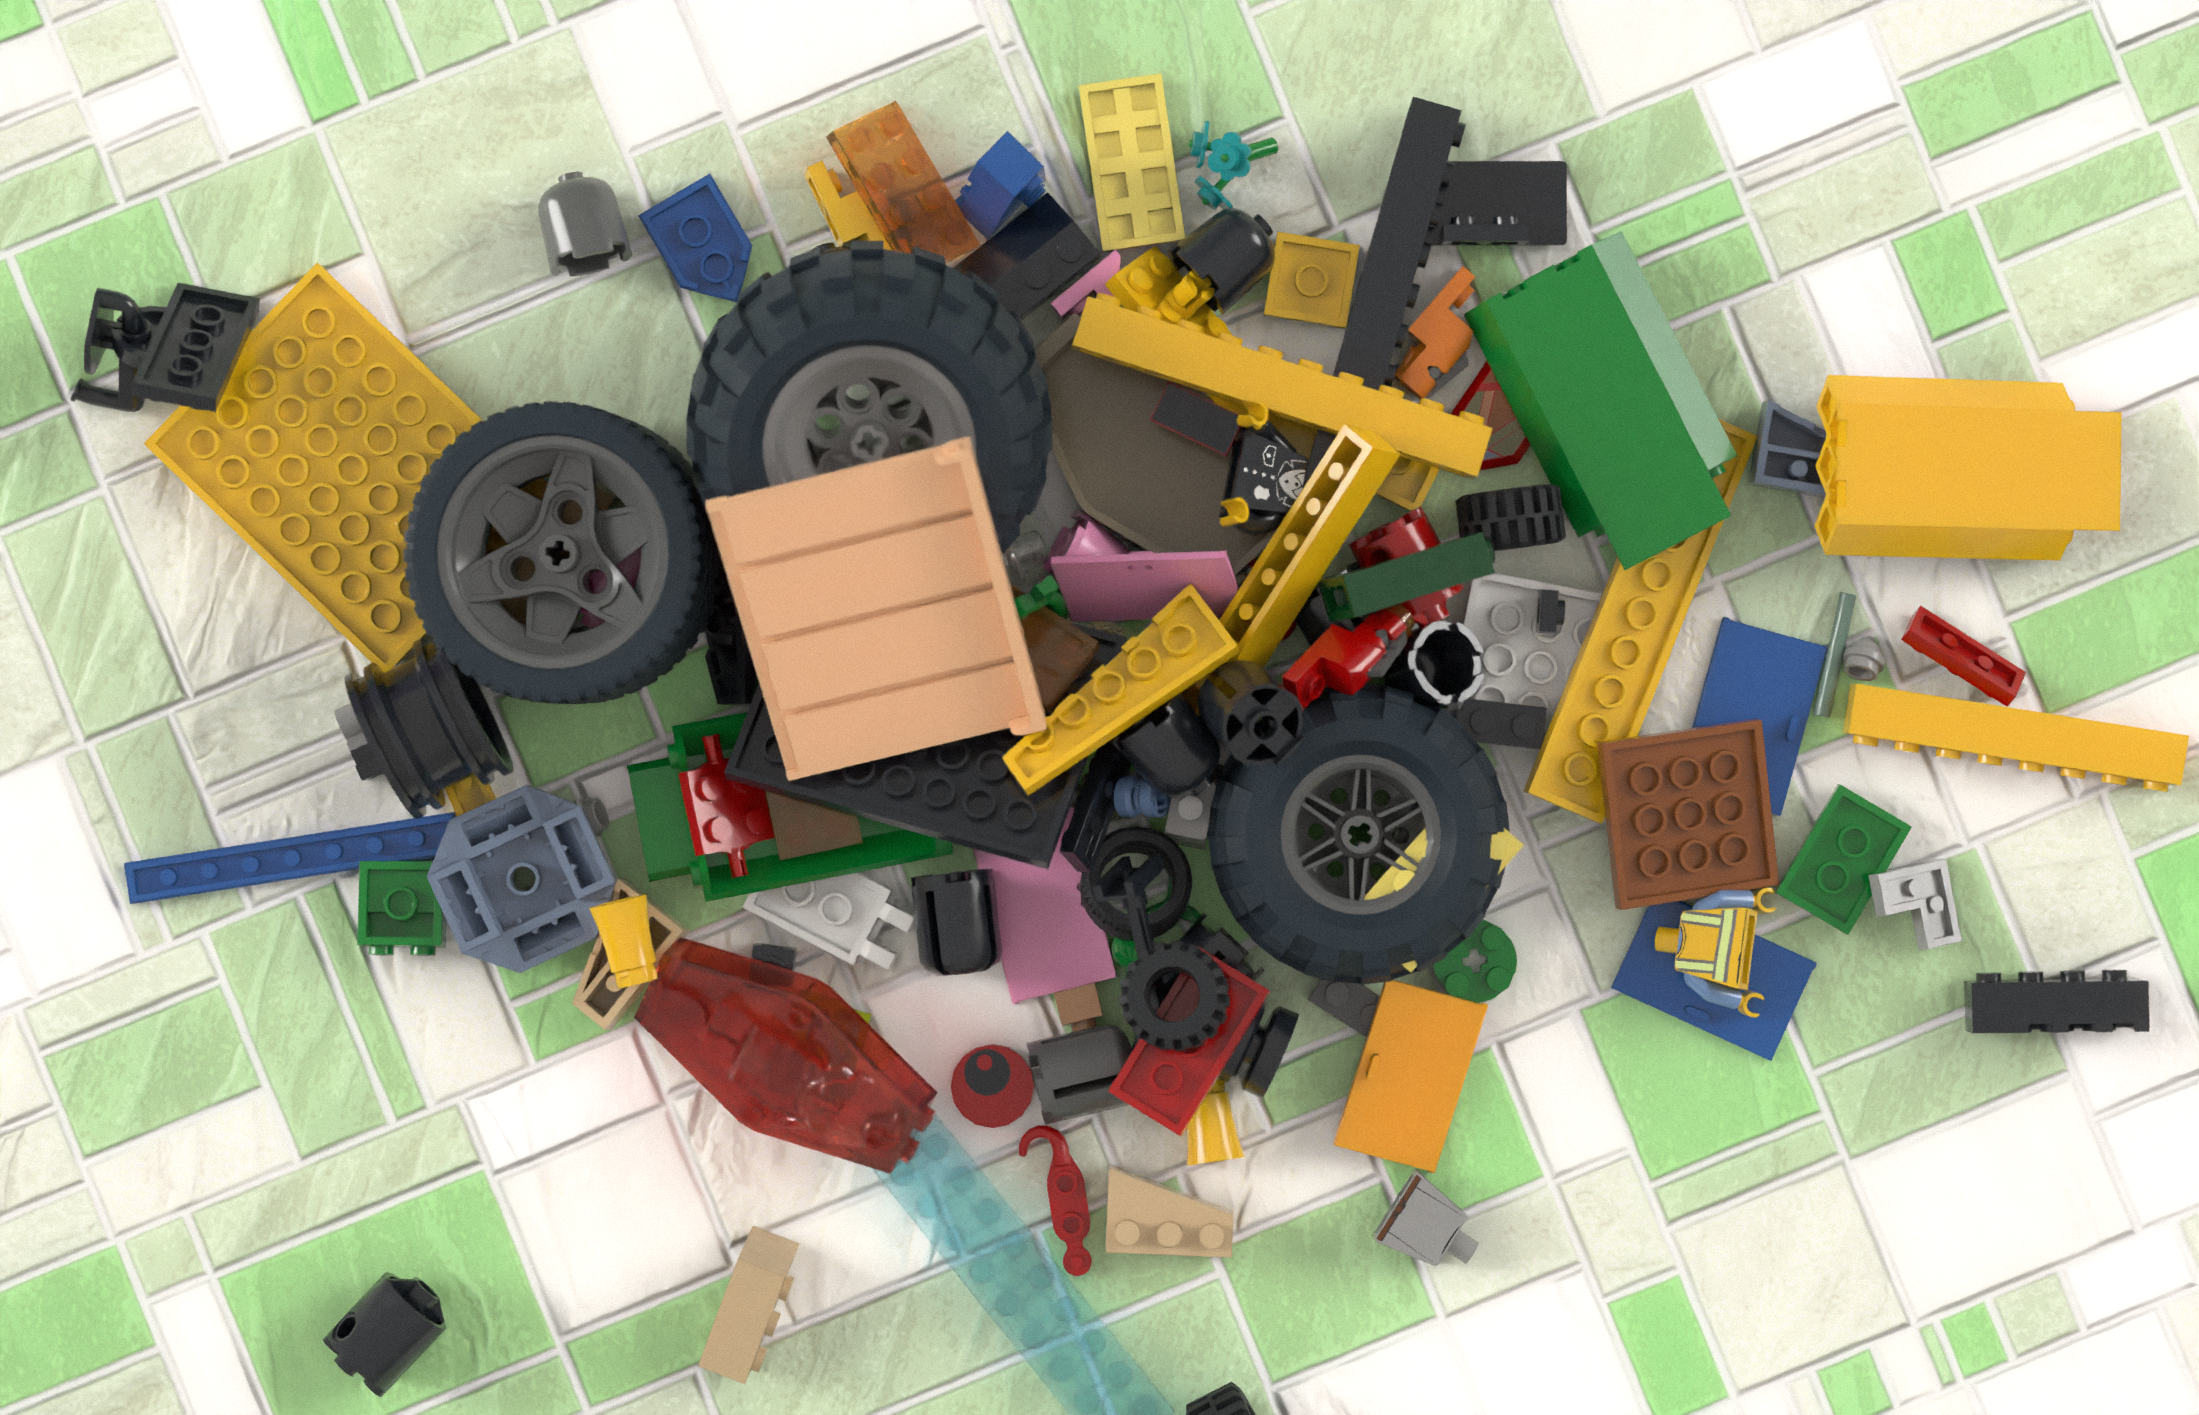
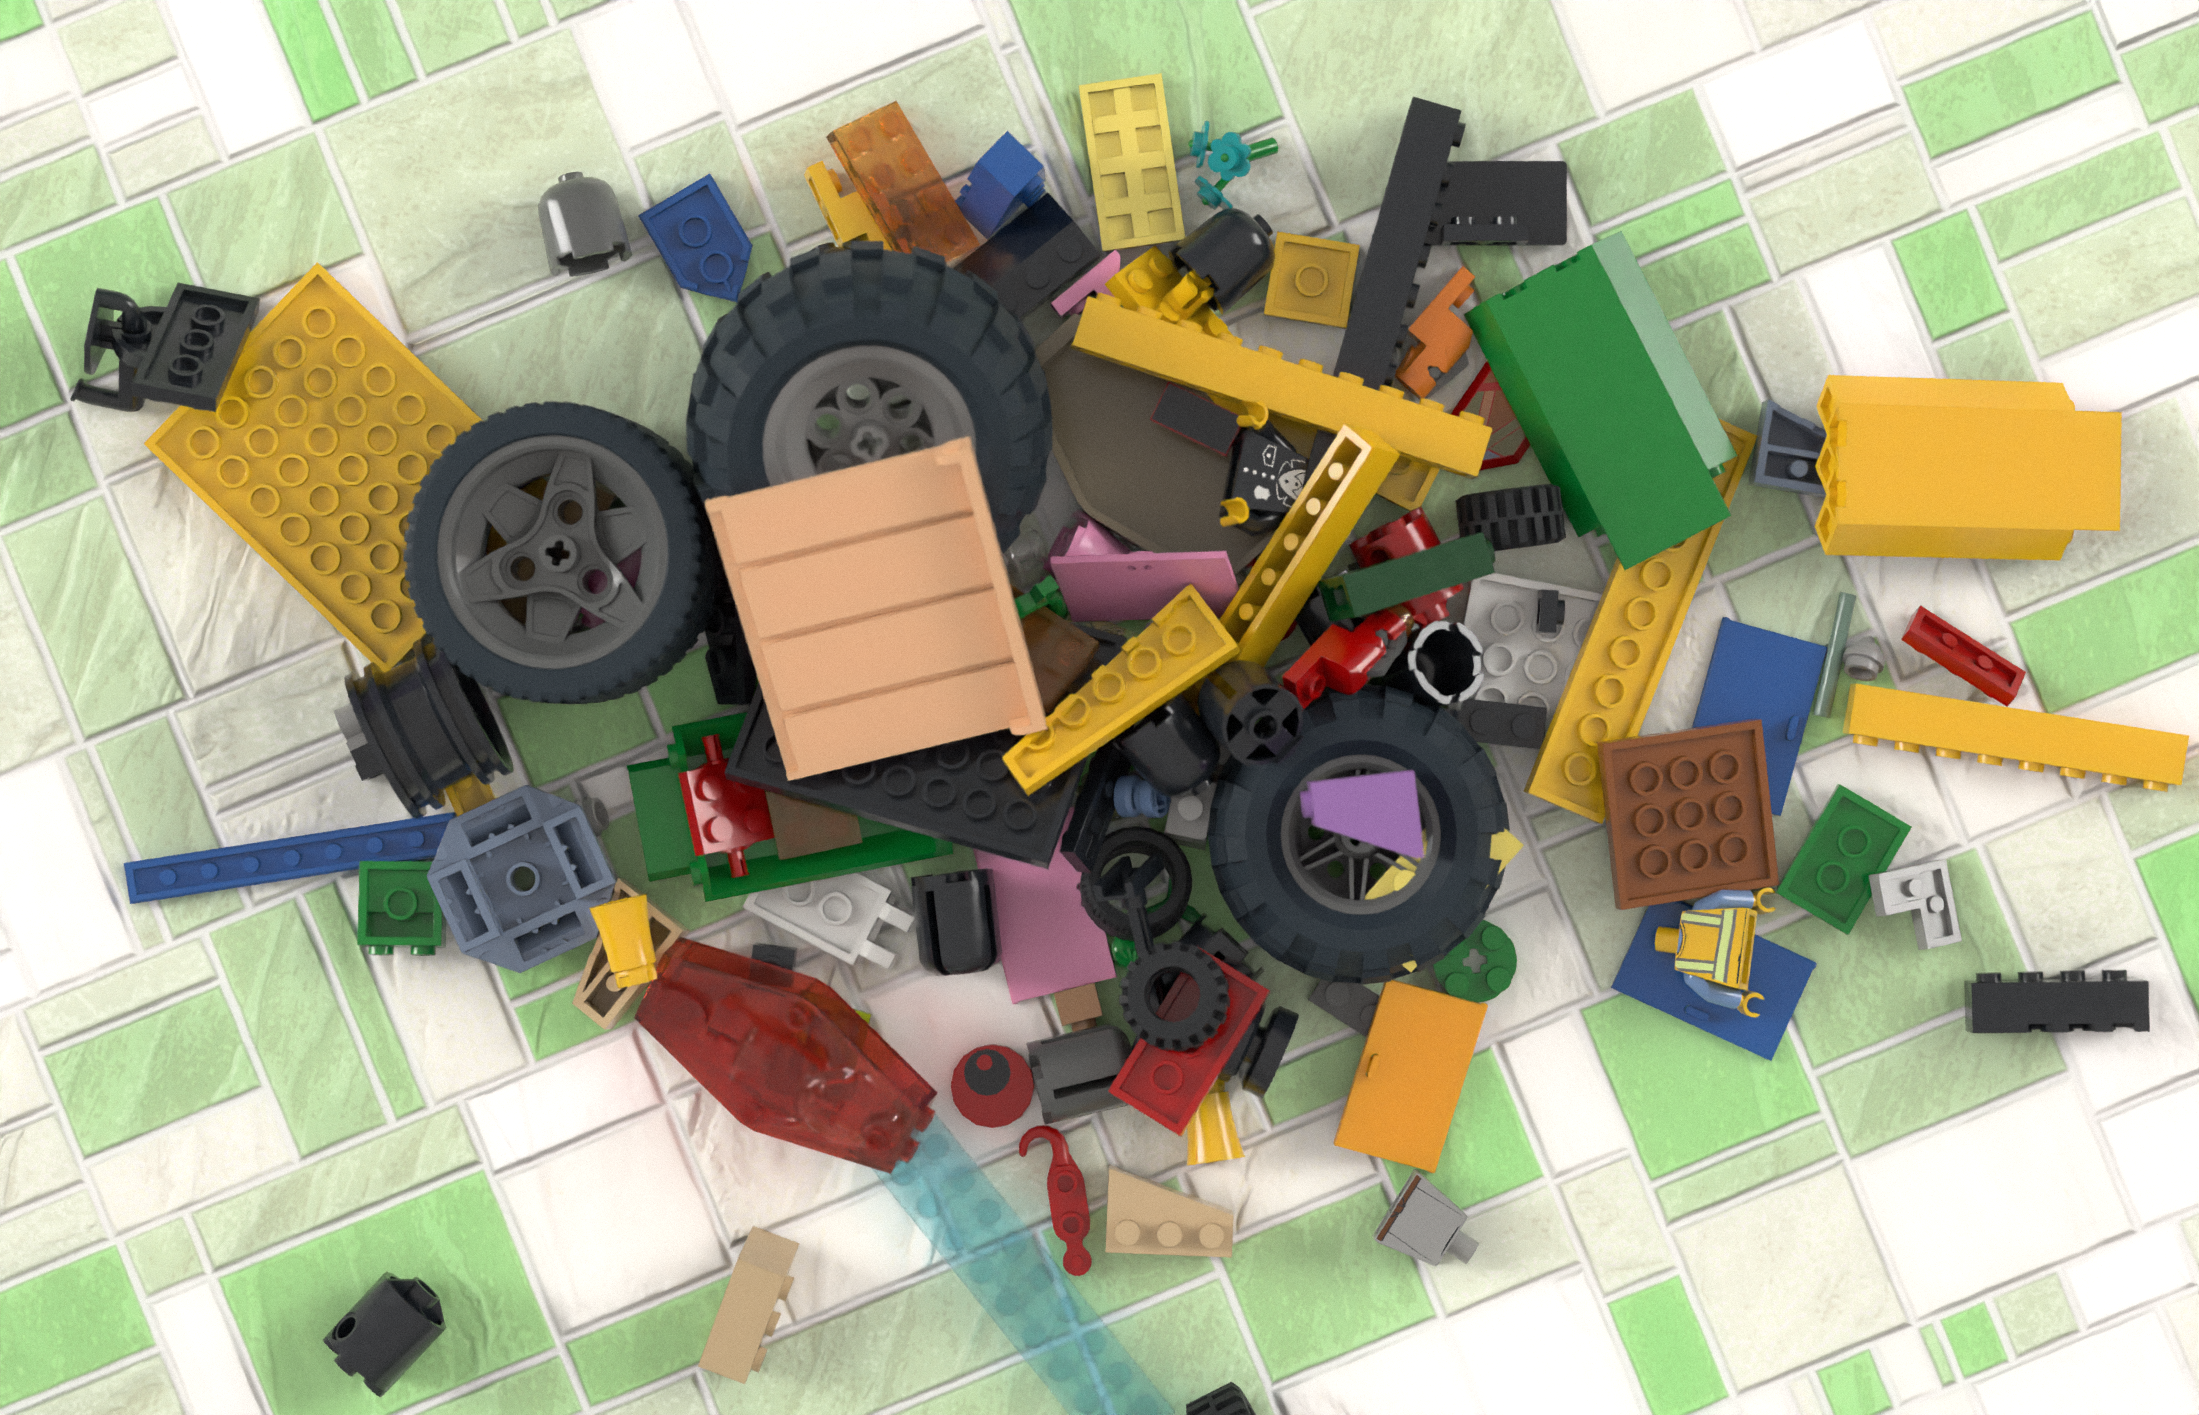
none -> medium lavender slope [1300,770,1424,858]

